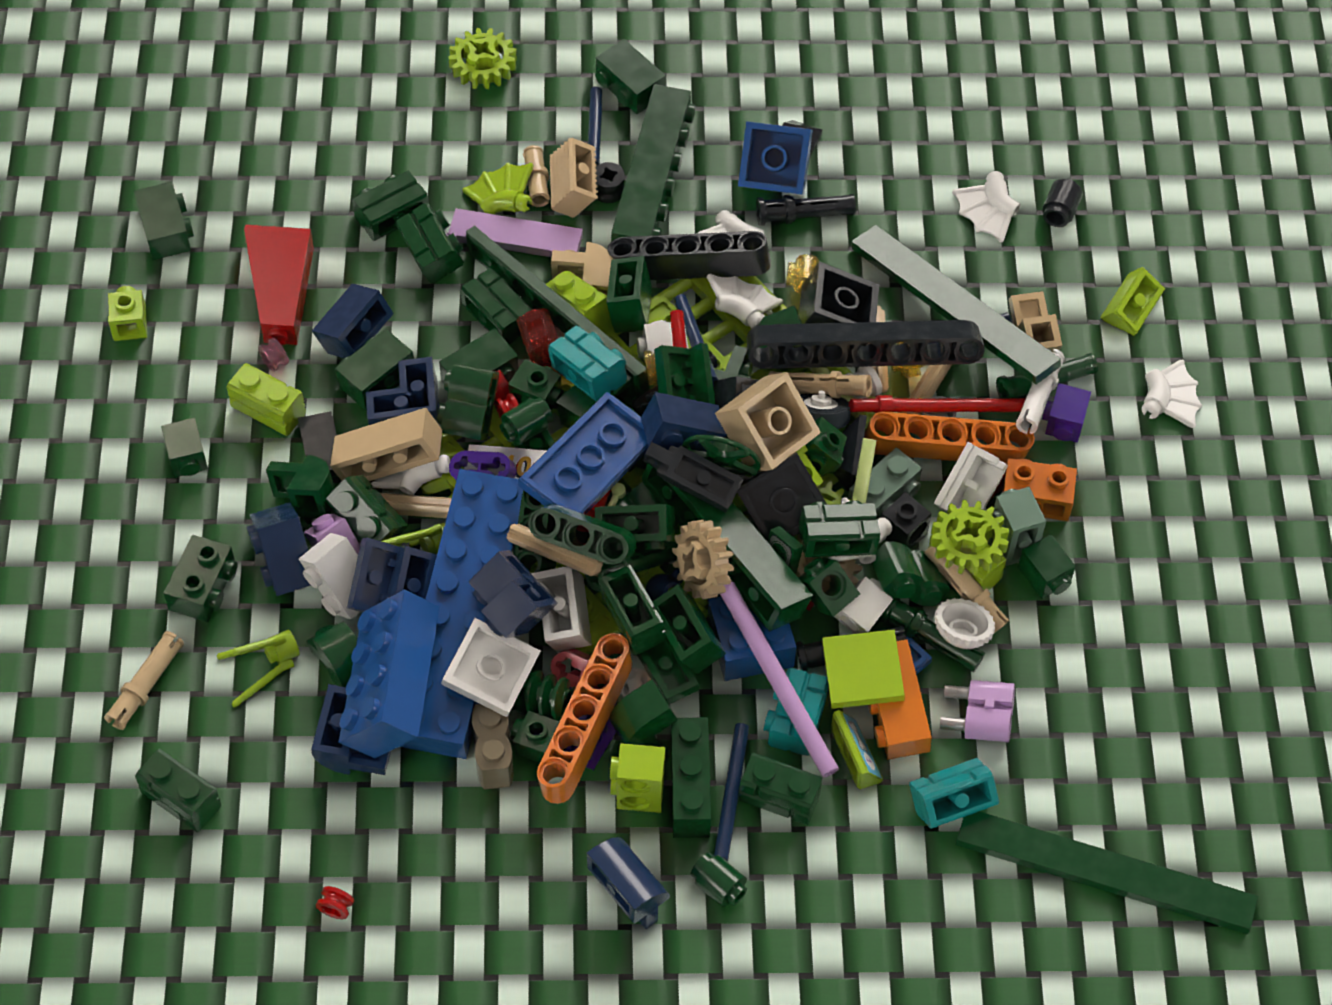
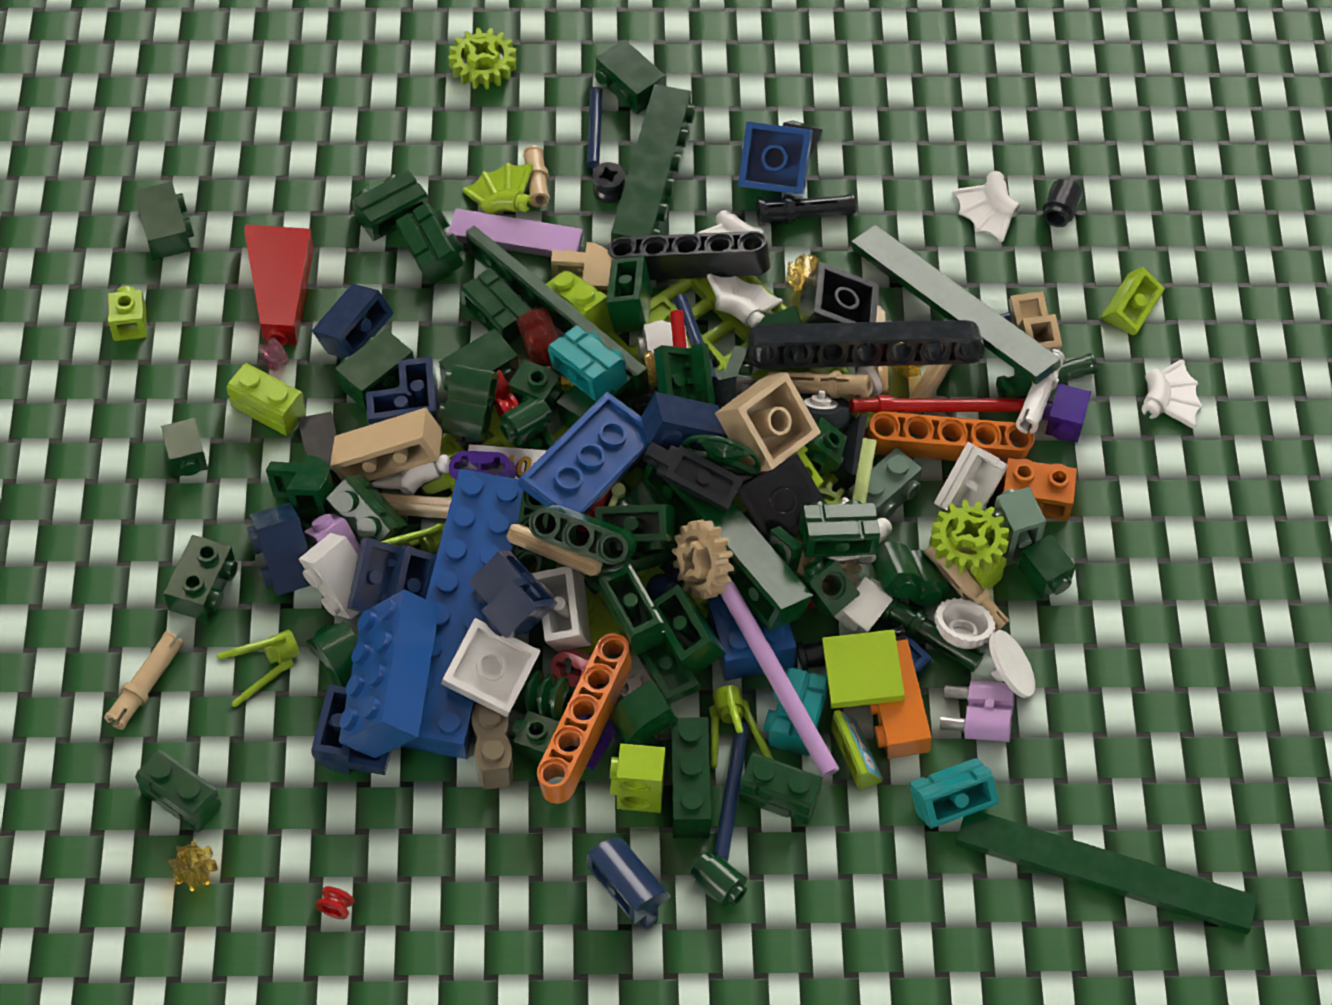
tan brick [550,138,598,218] -> none
black brick [881,492,932,550] -> none
none -> clear yellow gear [168,840,218,891]
none -> lime plant [709,685,774,769]
none -> white piece [989,630,1035,698]

